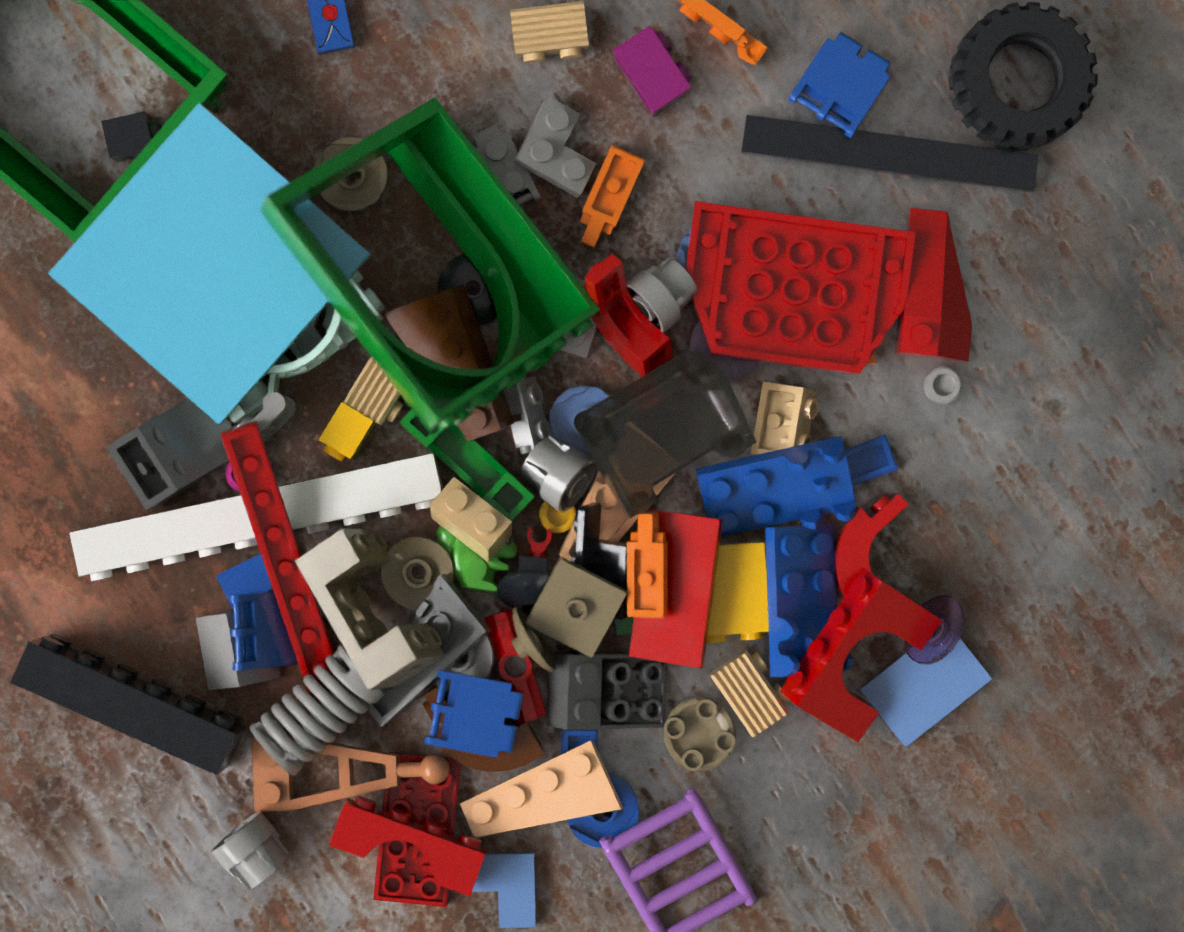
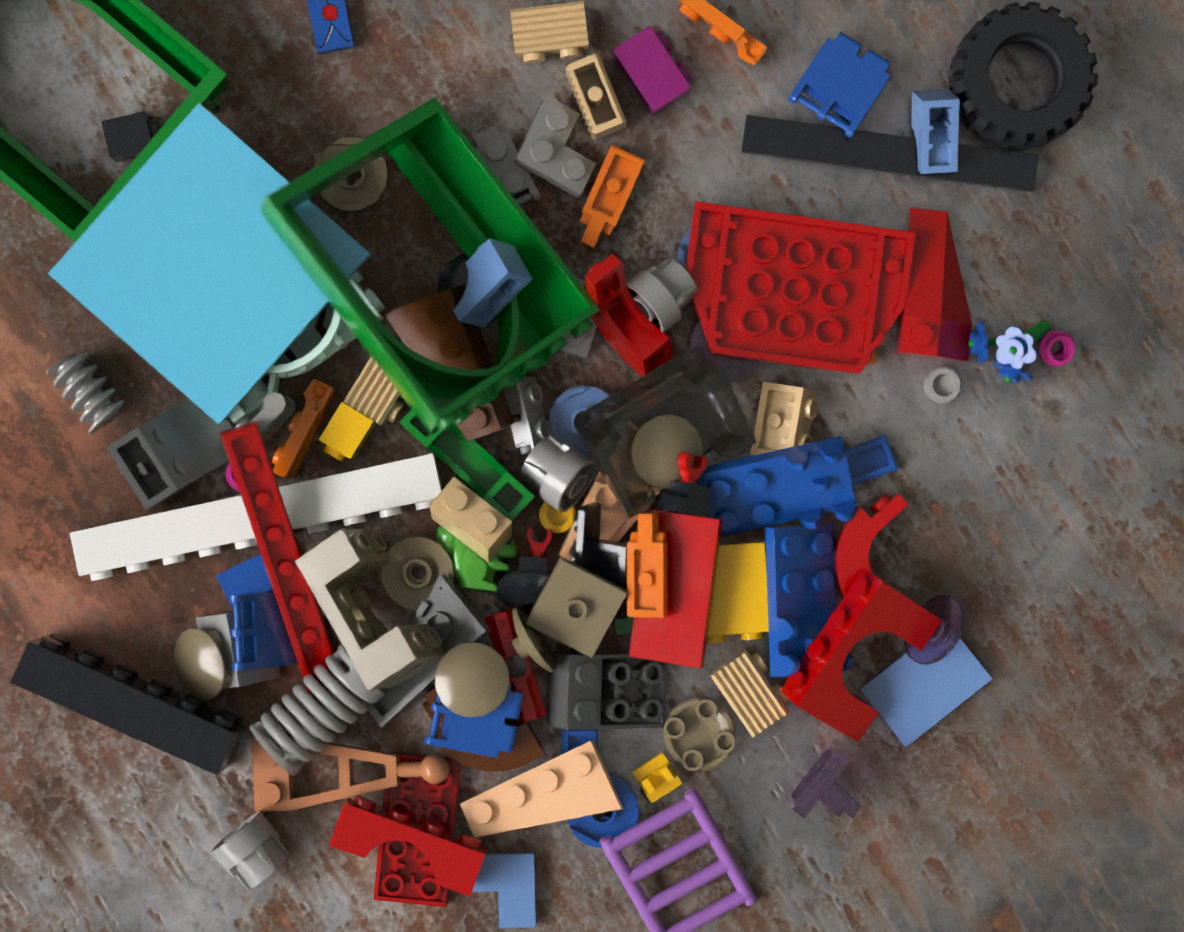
none -> light grey piece [46,352,125,434]
none -> dark tan dish [174,628,232,700]
none -> orange hinge [272,379,336,480]
none -> dark tan dish [435,642,510,717]
none -> medium blue arch [453,239,532,327]
none -> tan brick [565,53,626,140]
none -> dark tan dish [631,415,703,489]
none -> yellow tile [632,751,683,803]
none -> black piece [659,452,712,517]
none -> clear purple bracket [786,742,862,818]
none -> medium blue arch [911,89,960,174]
none -> blue plant [968,320,1051,384]
none -> dark pink plate [1038,329,1075,367]

